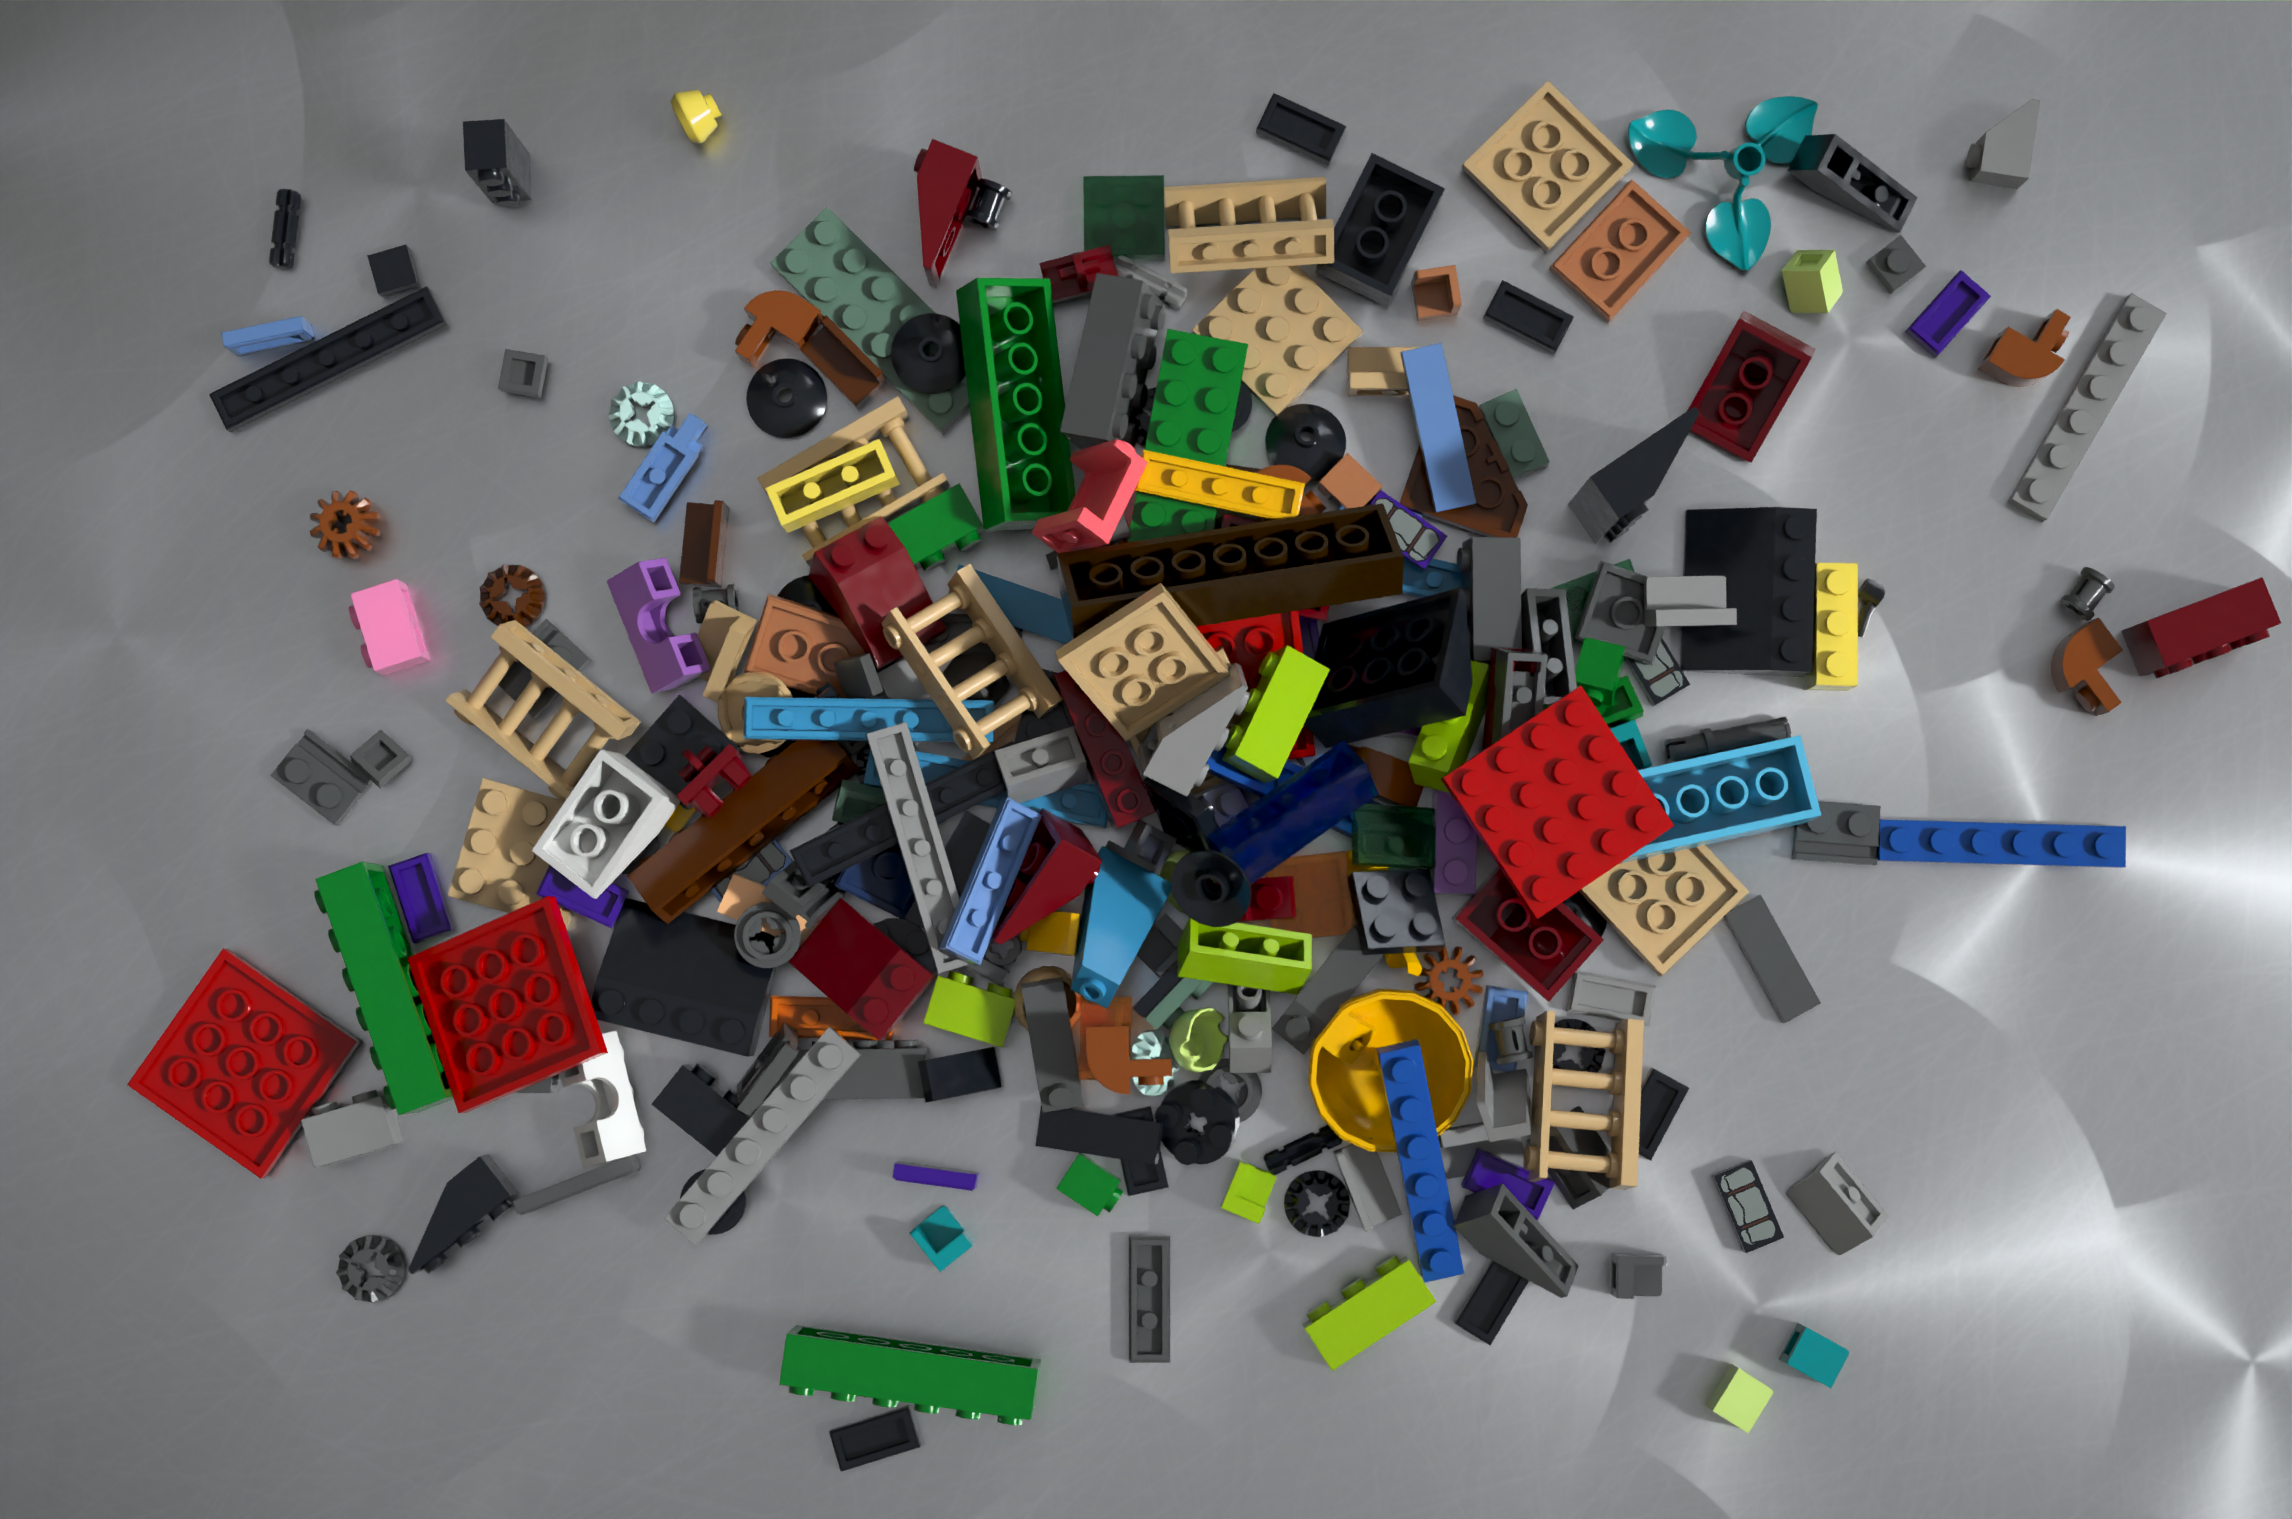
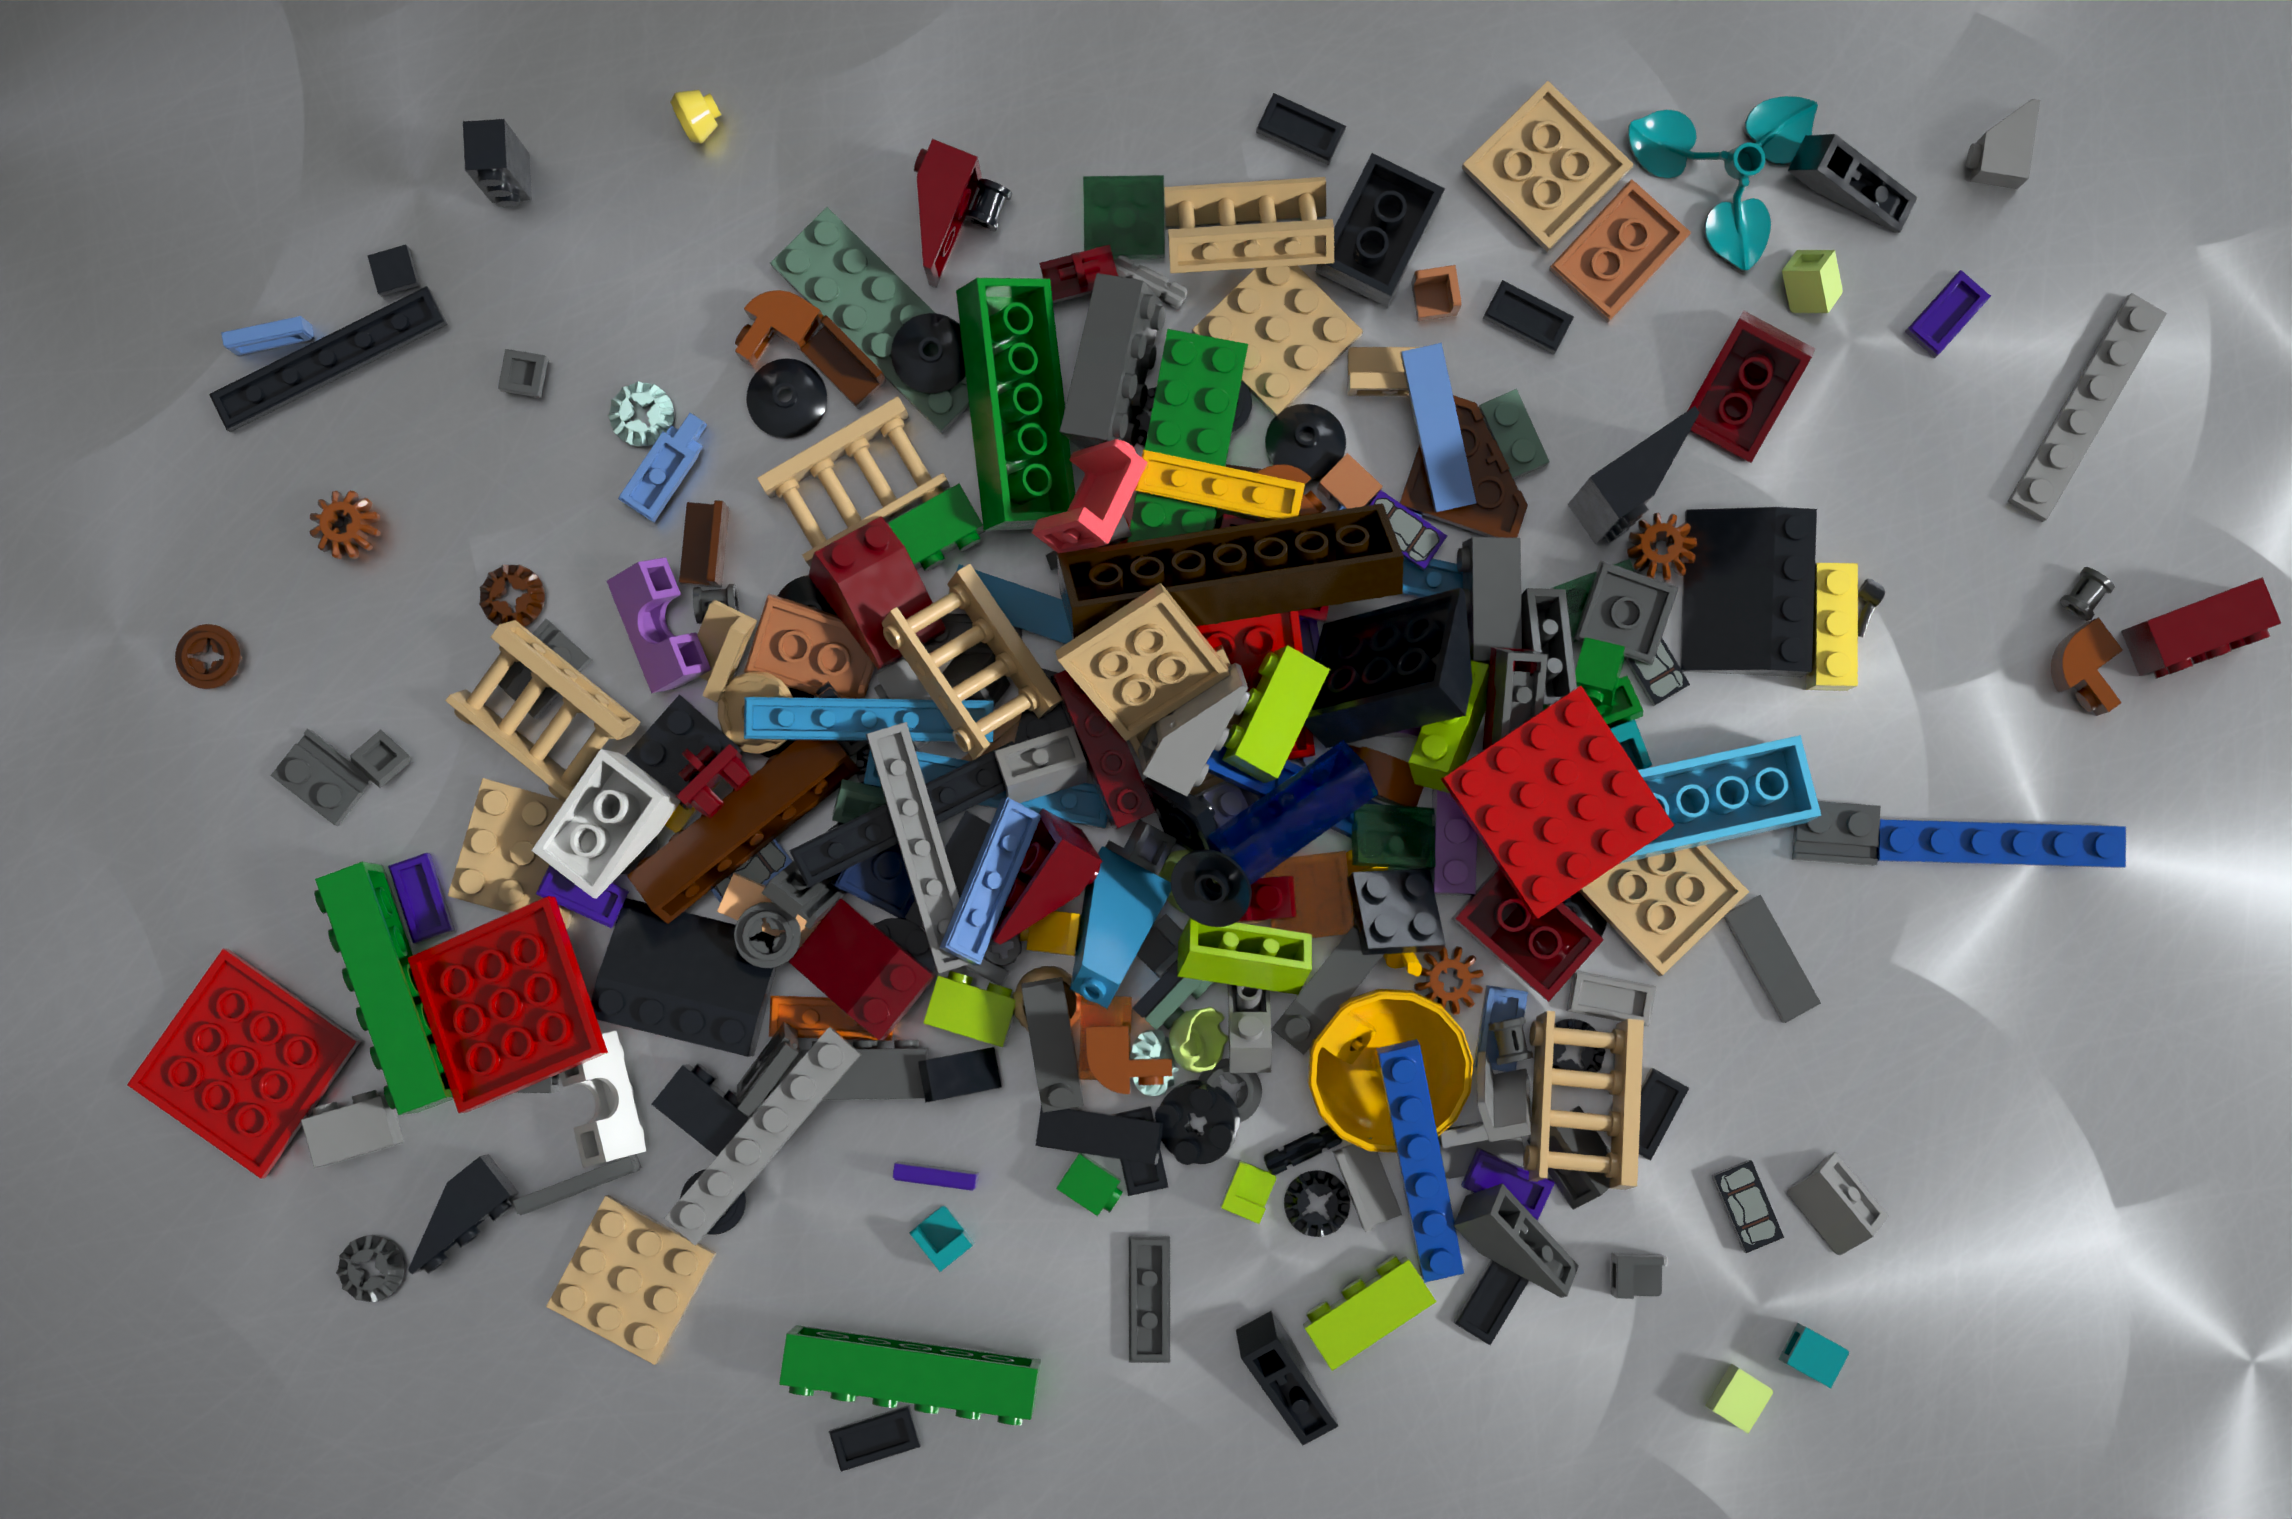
black axle [269,189,301,269] -> none
bright pink brick [349,579,430,676] -> none
light yellow brick [765,439,900,533] -> none
dark grey tile [833,653,883,699] -> none
light grey panel [1644,576,1737,626] -> none
dark grey pin [1664,717,1791,763] -> none
dark grey plate [1866,235,1926,294] -> none
dark orange brick [1978,309,2071,387] -> none
none -> reddish brown gear [175,624,243,690]
none -> tan plate [546,1195,716,1365]
none -> black slope [1236,1311,1339,1445]
none -> dark orange gear [1627,513,1697,583]

